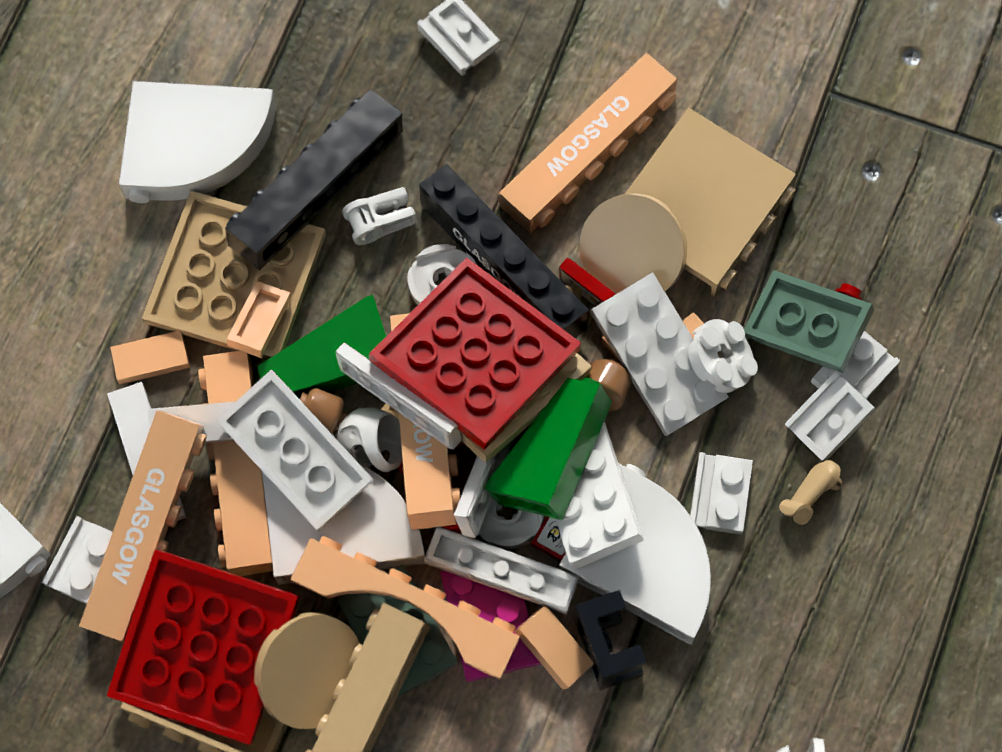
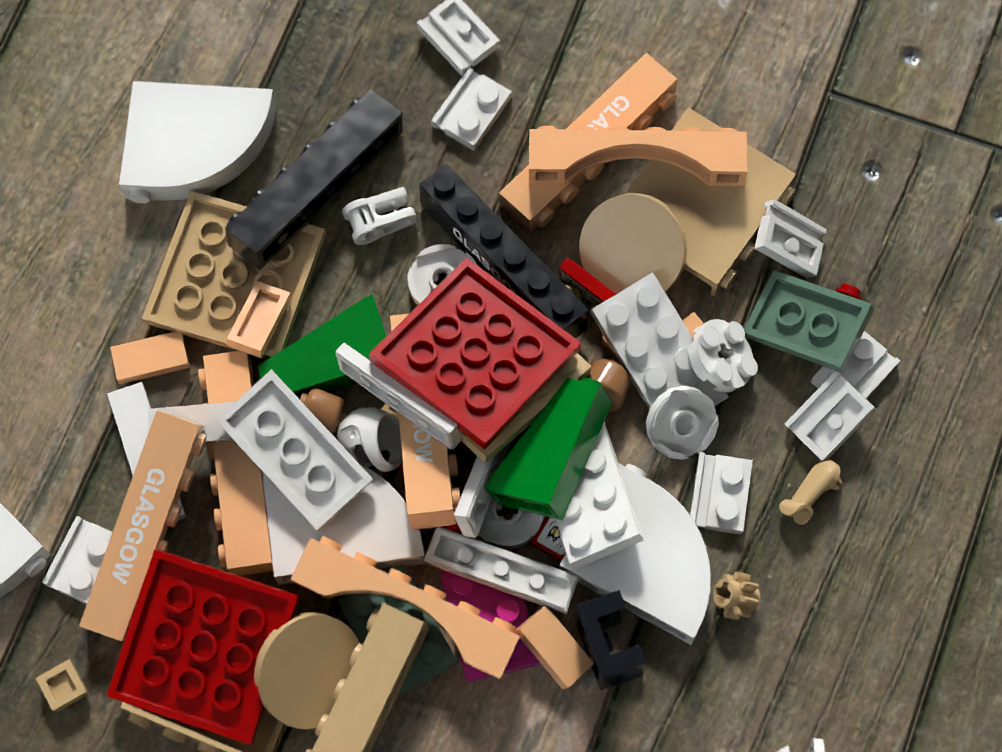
none -> tan plate [36,659,89,713]
none -> white plate [431,67,512,151]
none -> light nougat arch [529,126,748,186]
none -> white tile [646,386,719,460]
none -> tan gear [713,572,760,620]
none -> white plate [754,199,827,278]

